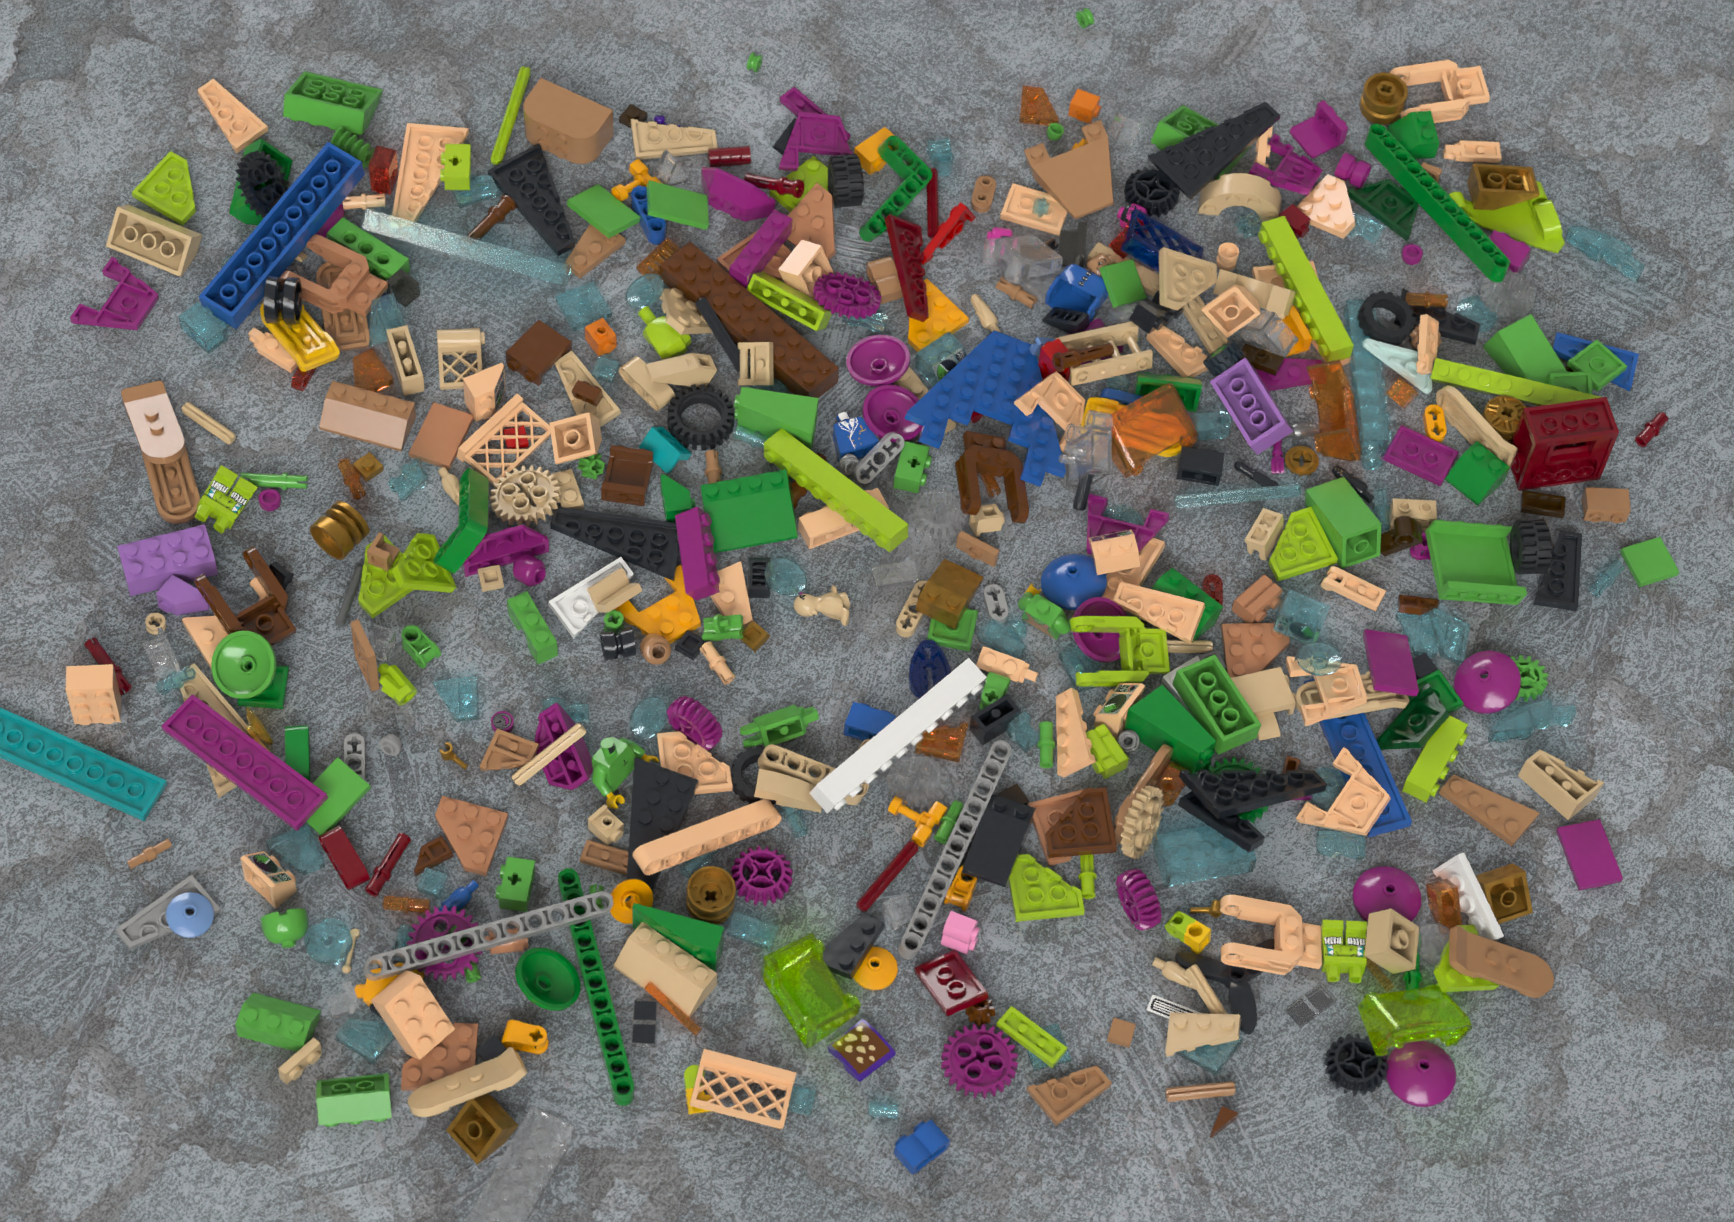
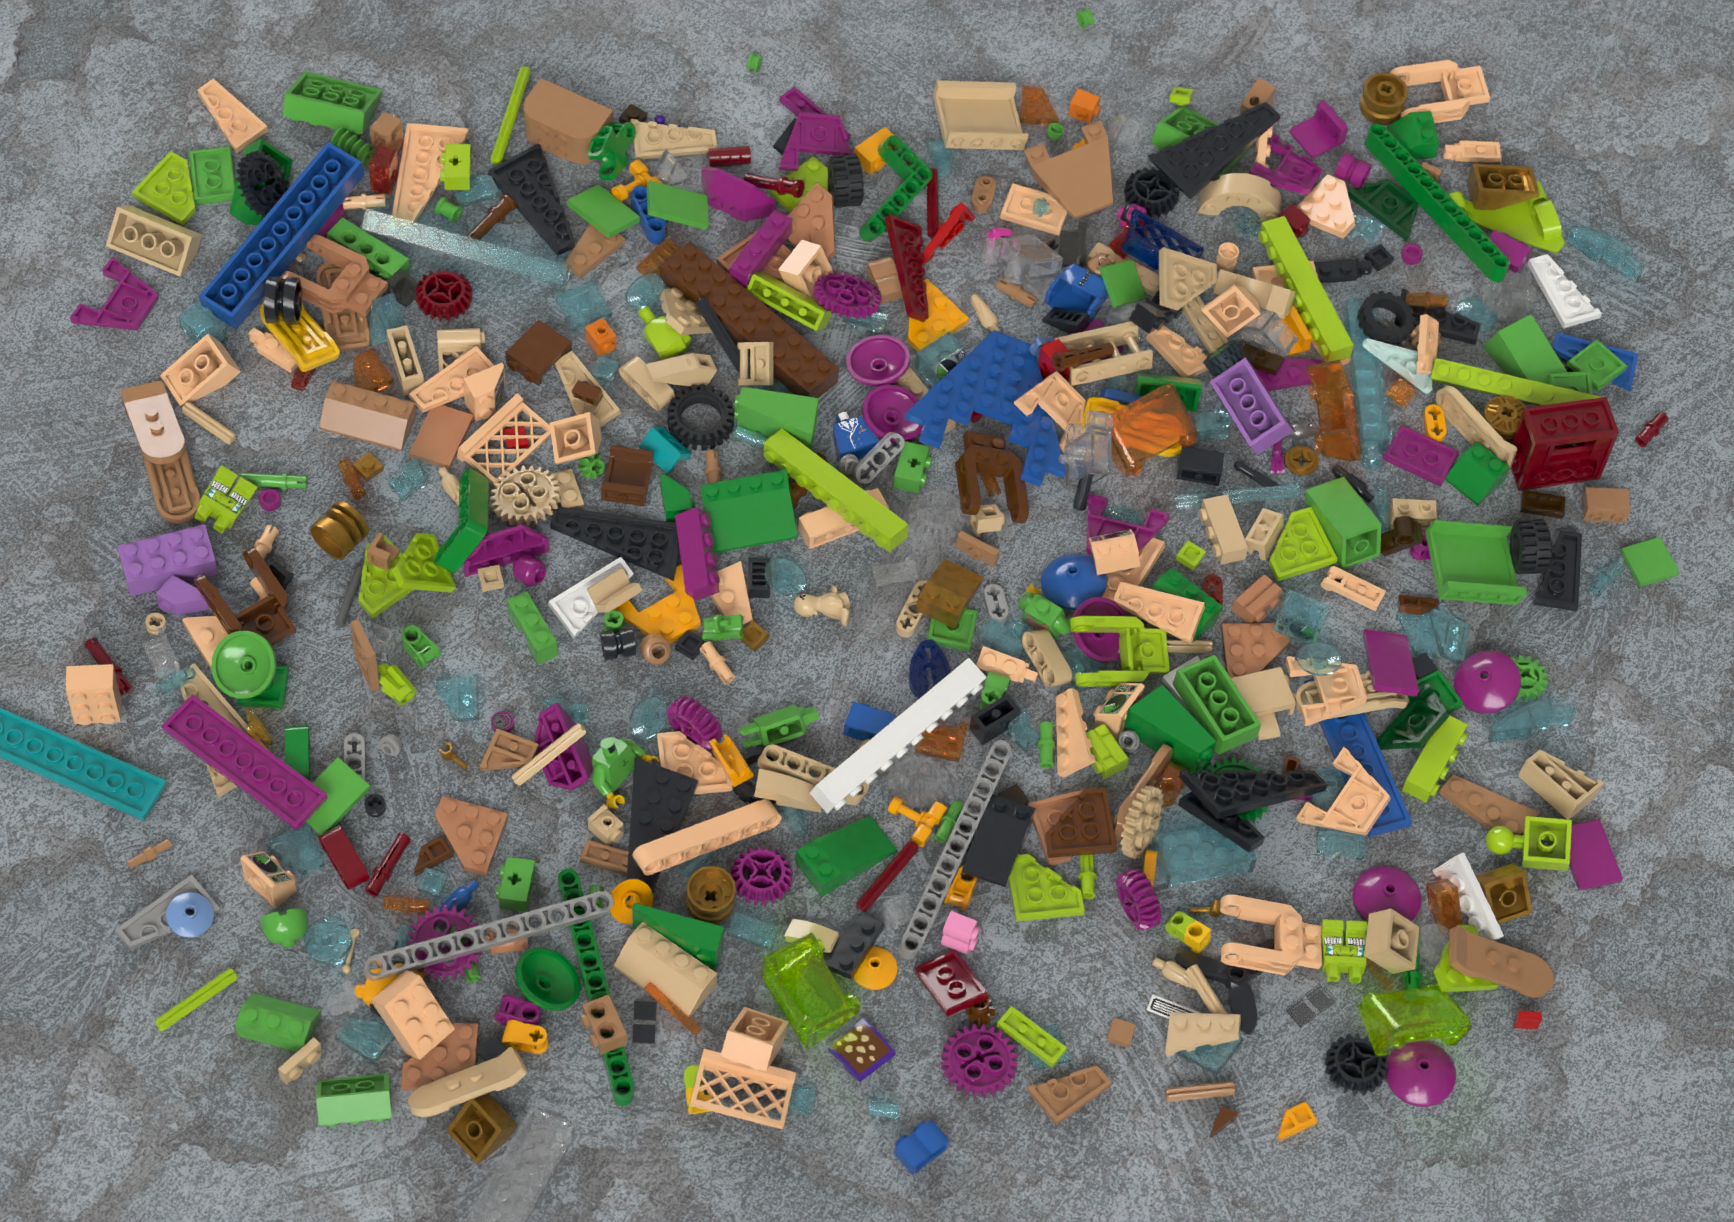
none -> lime axle [154,968,237,1031]
none -> light nougat slope [160,334,241,407]
none -> bright green tile [189,147,235,205]
none -> light nougat pin [254,525,279,559]
none -> black bush [364,794,386,818]
none -> medium nougat brick [370,111,404,162]
none -> light nougat wing [409,346,494,412]
none -> dark red gear [415,268,473,322]
none -> bright green bush [435,197,463,223]
none -> magenta piece [494,995,541,1026]
none -> medium nougat brick [580,995,627,1055]
none -> green piece [587,122,636,181]
none -> light orange hinge [709,734,754,787]
none -> light nougat brick [721,1007,789,1071]
none -> tan slope [784,919,839,953]
none -> green slope [795,816,897,897]
none -> tan panel [933,81,1029,150]
none -> tan beam [1022,629,1072,687]
none -> light orange beam [1142,849,1157,887]
none -> lime plate [1169,87,1194,106]
none -> lime plate [1175,540,1206,571]
none -> tan brick [1199,494,1248,565]
none -> medium nougat torso [1240,78,1276,115]
none -> light orange tile [1277,1101,1318,1142]
none -> black hinge [1314,259,1372,283]
none -> black tile [1364,244,1394,272]
none -> lime brick [1485,816,1572,871]
none -> red tile [1514,1010,1542,1030]
none -> white wing [1527,254,1602,329]

